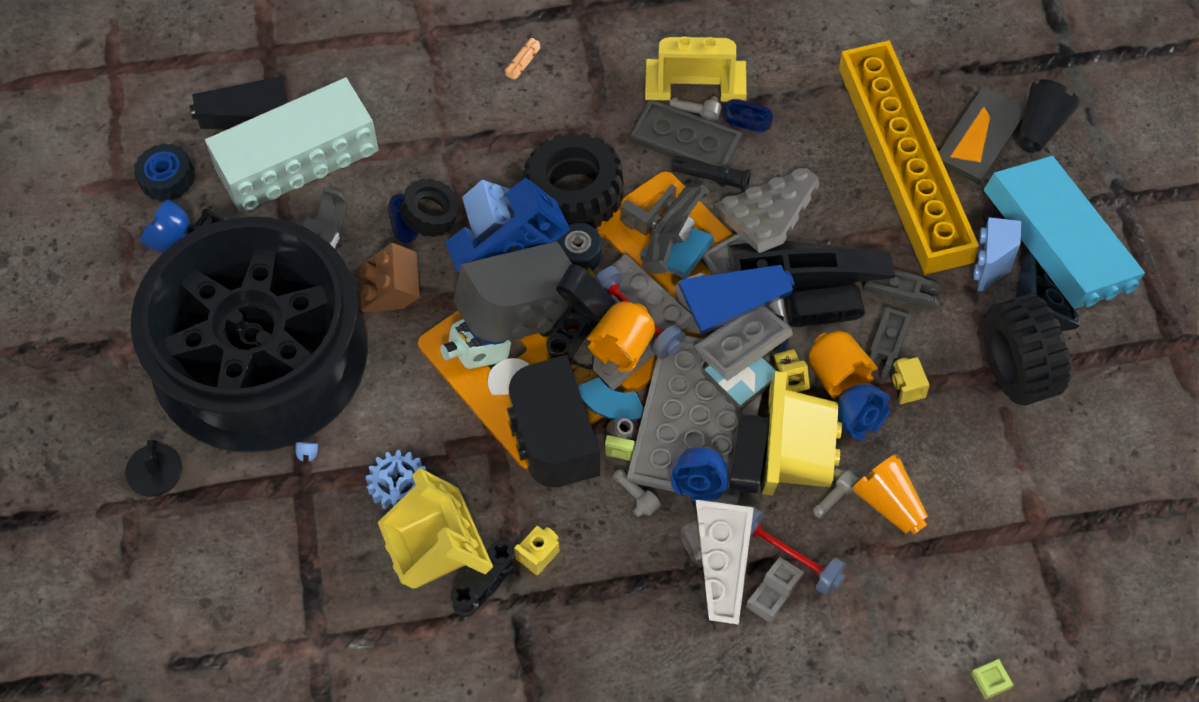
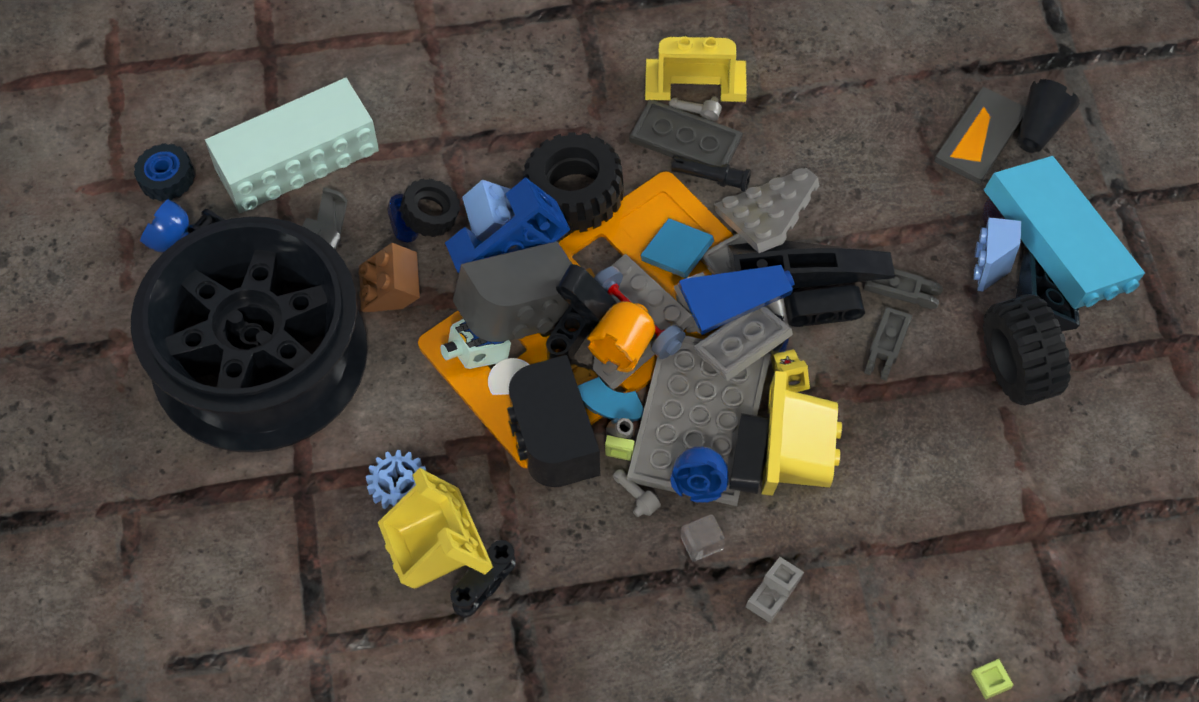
black shield [125,440,182,497] -> none
black slope [189,76,288,130] -> none
light blue hinge [295,442,318,462] -> none
light nougat axle [505,38,540,80] -> none
light yellow brick [514,526,560,576] -> none
black wheel [557,223,602,271] -> none
dark grey bracket [620,185,677,236] -> none
dark grey plate [642,184,709,274] -> none
white wing [696,500,754,624] -> none
tile [702,356,777,411] -> none
clear blue plate [723,99,773,132] -> none
axle [750,507,846,596] -> none
light orange cylinder [808,331,878,401] -> none
light grey piece [813,468,860,518] -> none
blue cylinder [837,383,891,440] -> none
yellow brick [839,40,979,275] -> none
light orange cone [852,454,928,535] -> none
light yellow brick [892,357,929,405] -> none

